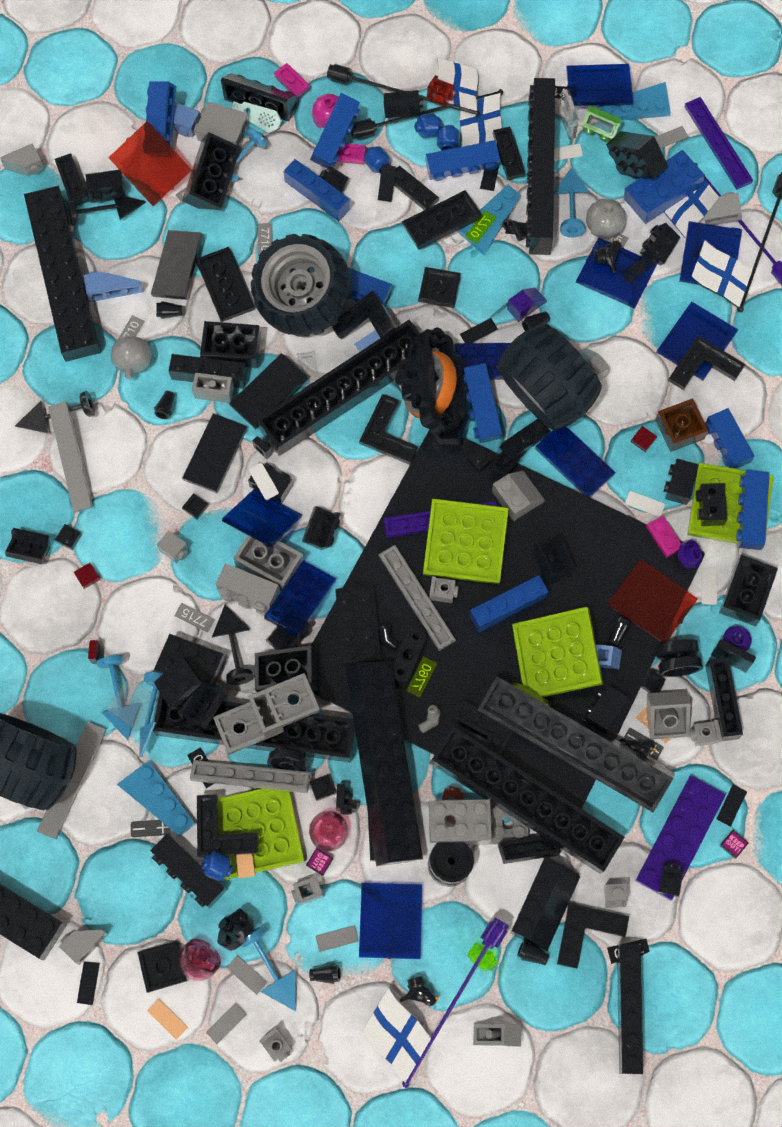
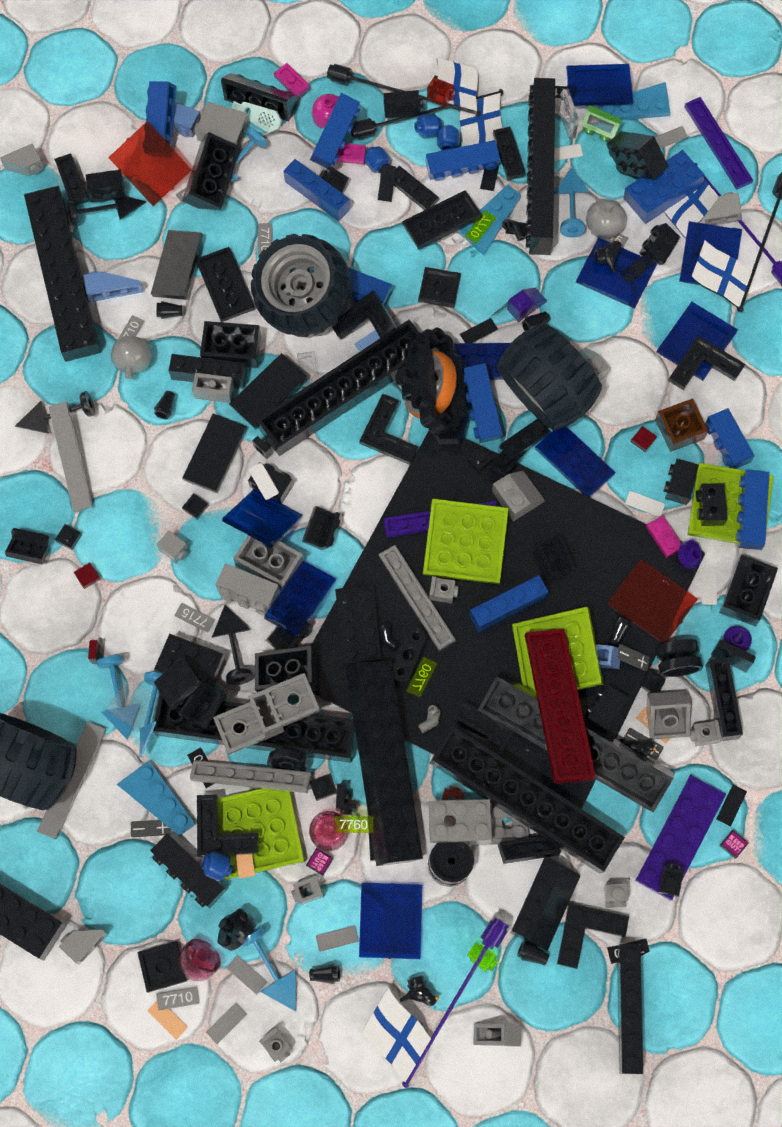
black sticker [77,961,100,1005] -> none
none -> light grey sticker [156,987,199,1011]
none -> clear neon green sticker [334,816,373,833]
none -> dark red plate [525,629,596,783]
none -> dark grey sticker [617,644,650,671]

